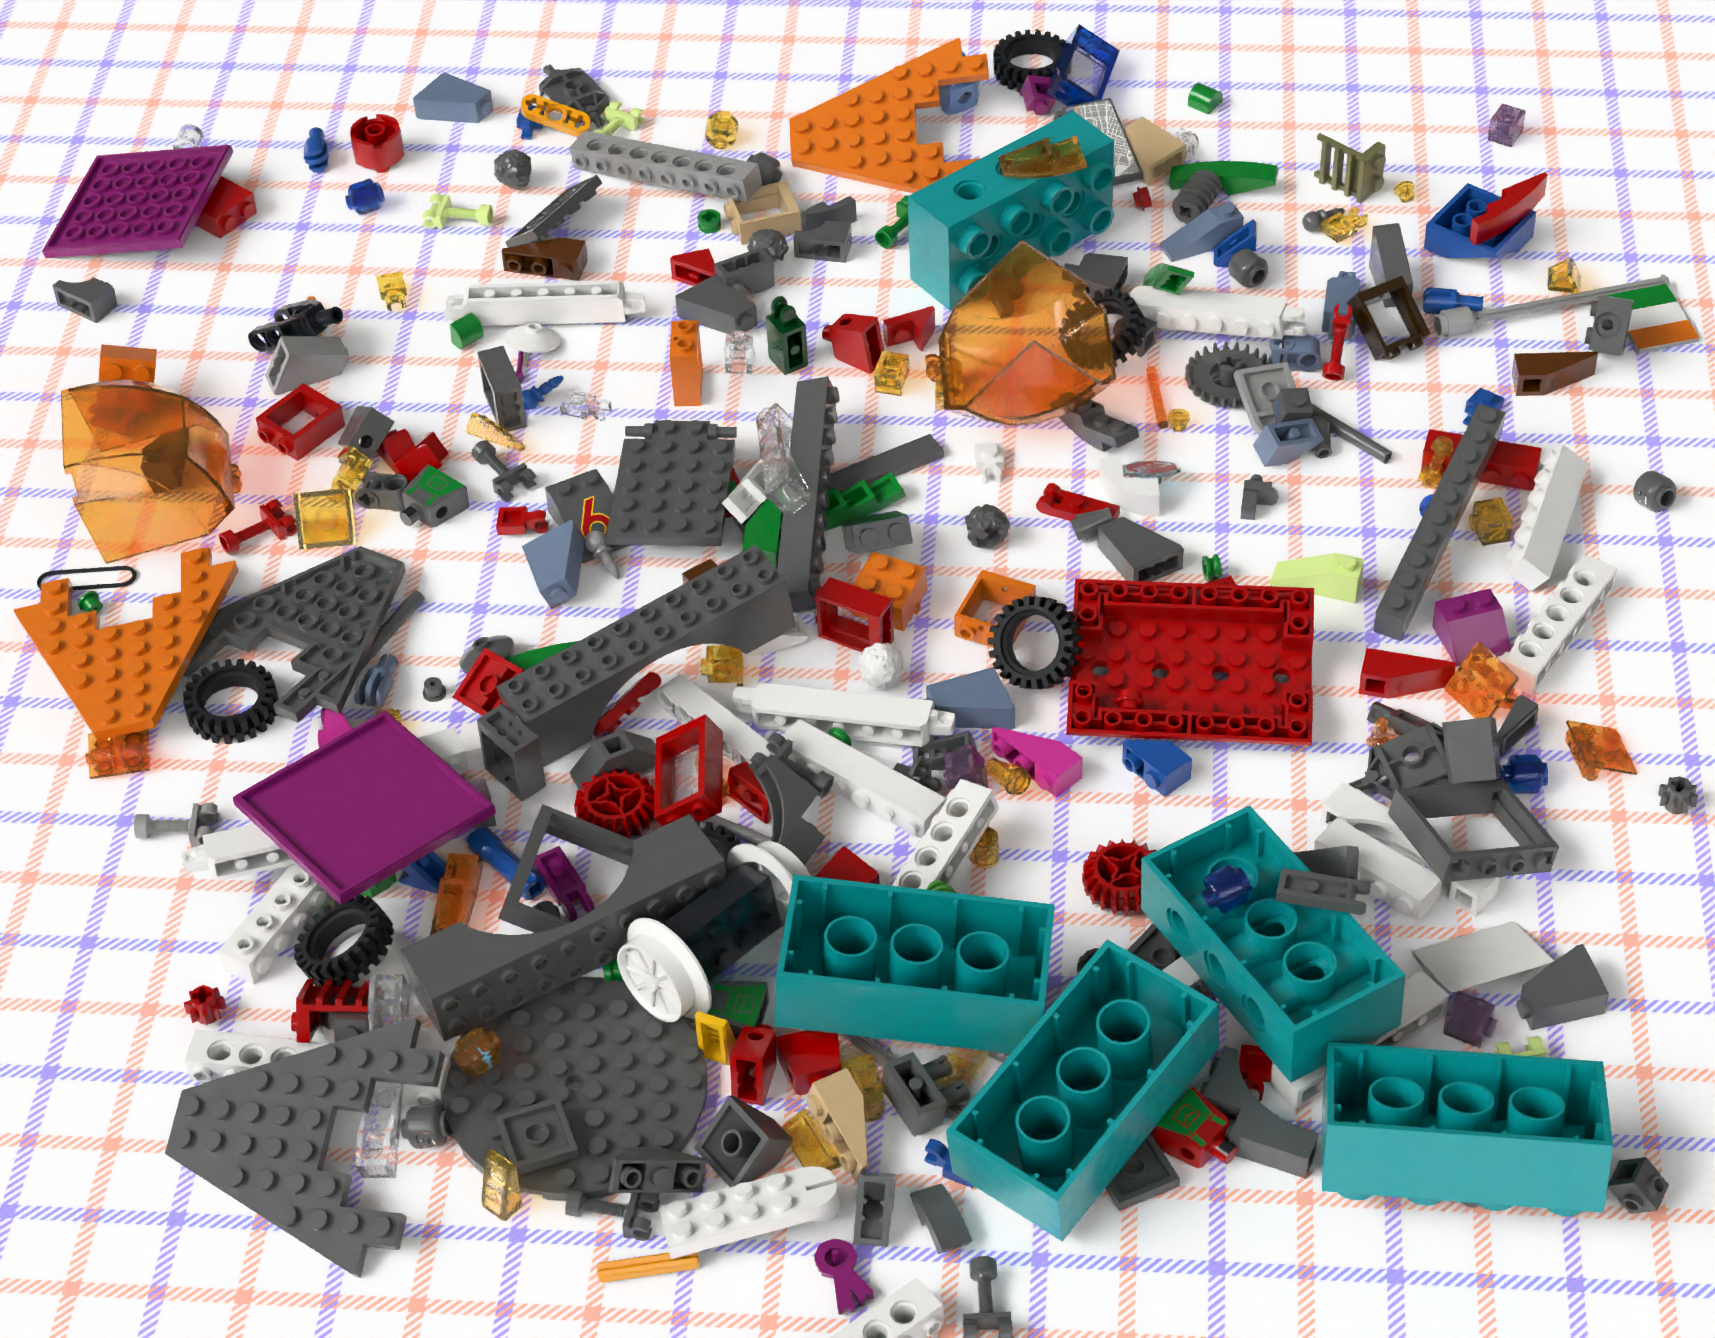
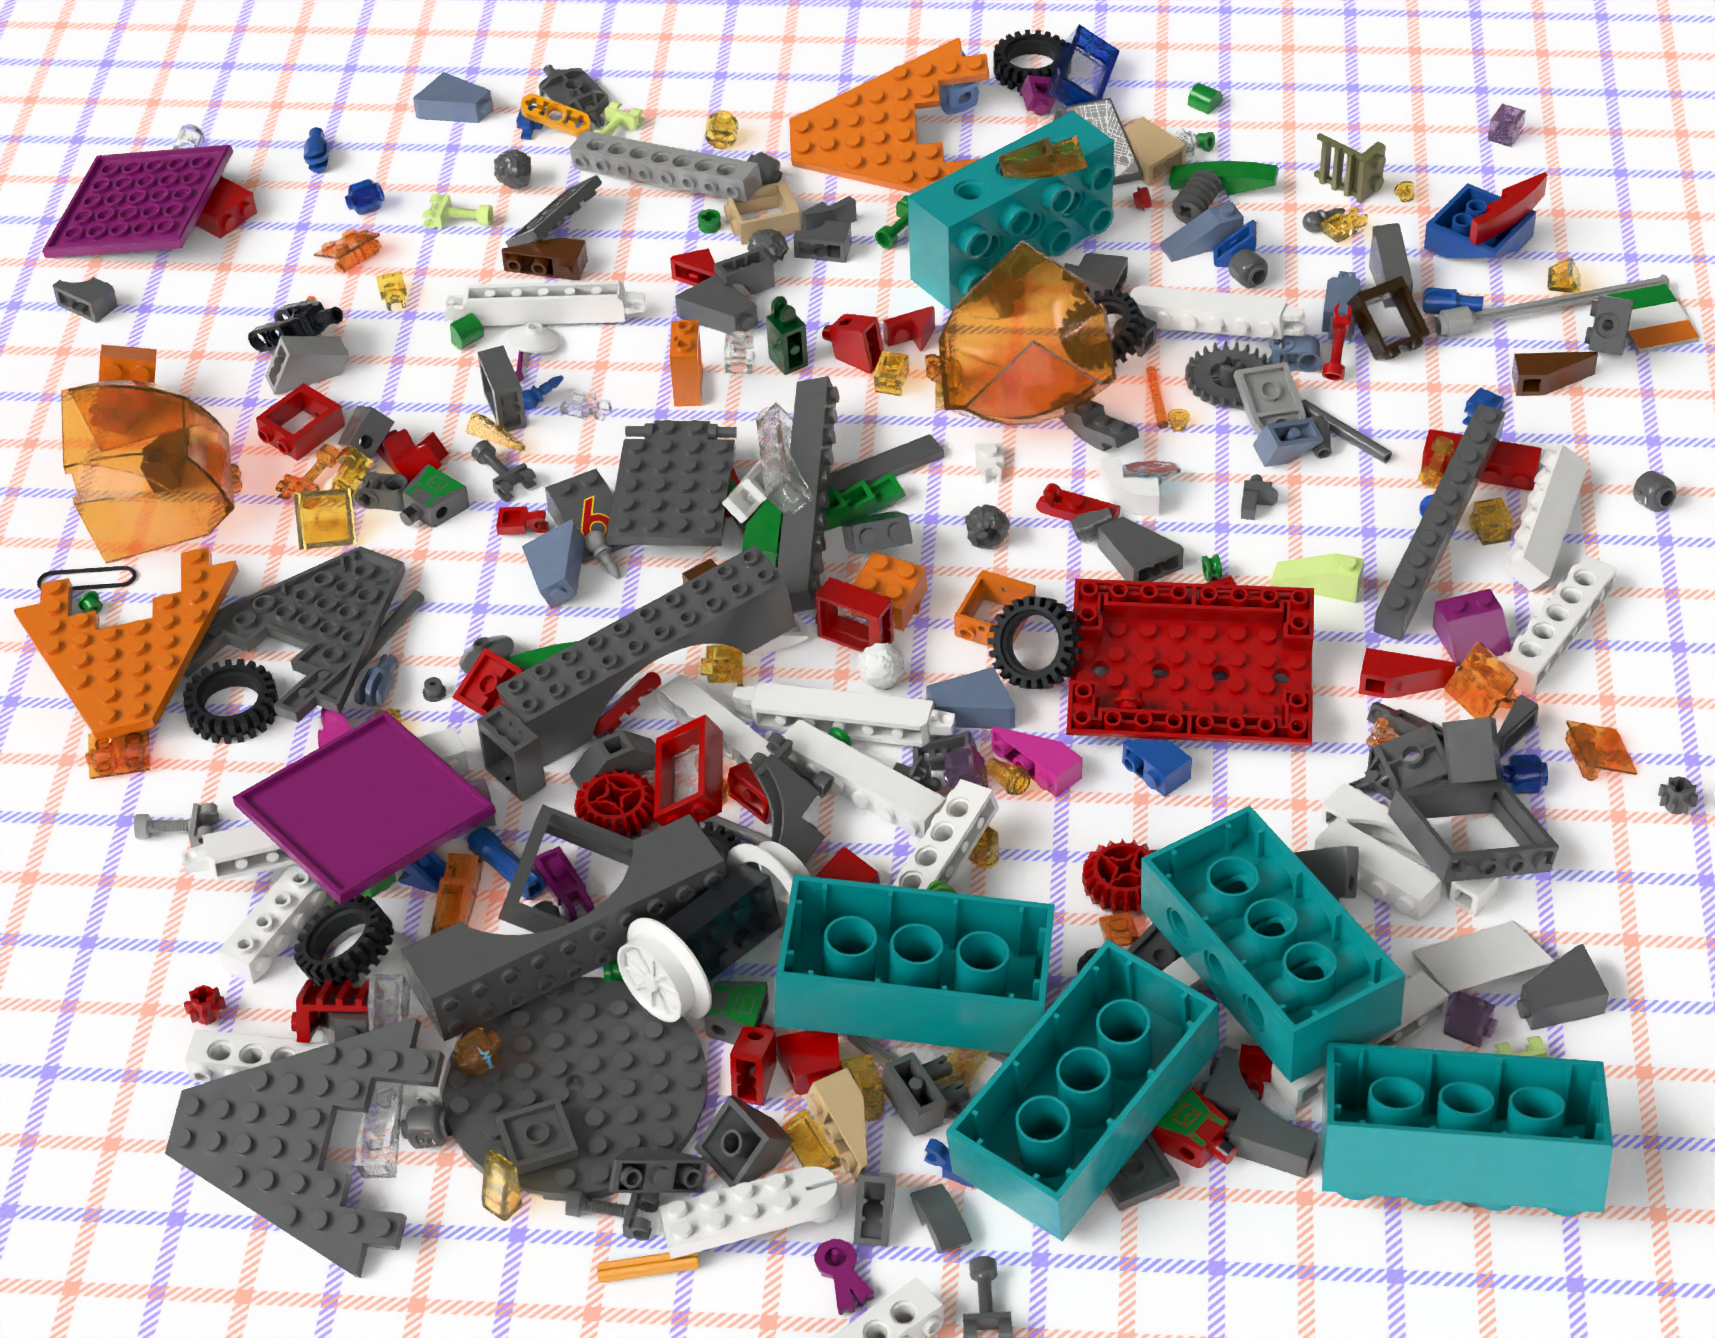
red bar [219,499,299,554] -> none
red brick [350,114,405,173] -> none
yellow slope [695,1011,736,1065] -> none
green slope [1142,263,1195,295] -> none
clear blue head [1201,864,1253,914] -> none
dark grey brick [1272,388,1313,423] -> none
dark grey hinge [1276,868,1371,915] -> none
dark grey brick [1608,1157,1669,1214] -> none
none -> clear orange bar [275,444,341,508]
none -> clear orange hinge [313,229,382,273]
none -> clear orange plate [1099,911,1139,947]
none -> green piece [1195,131,1215,152]

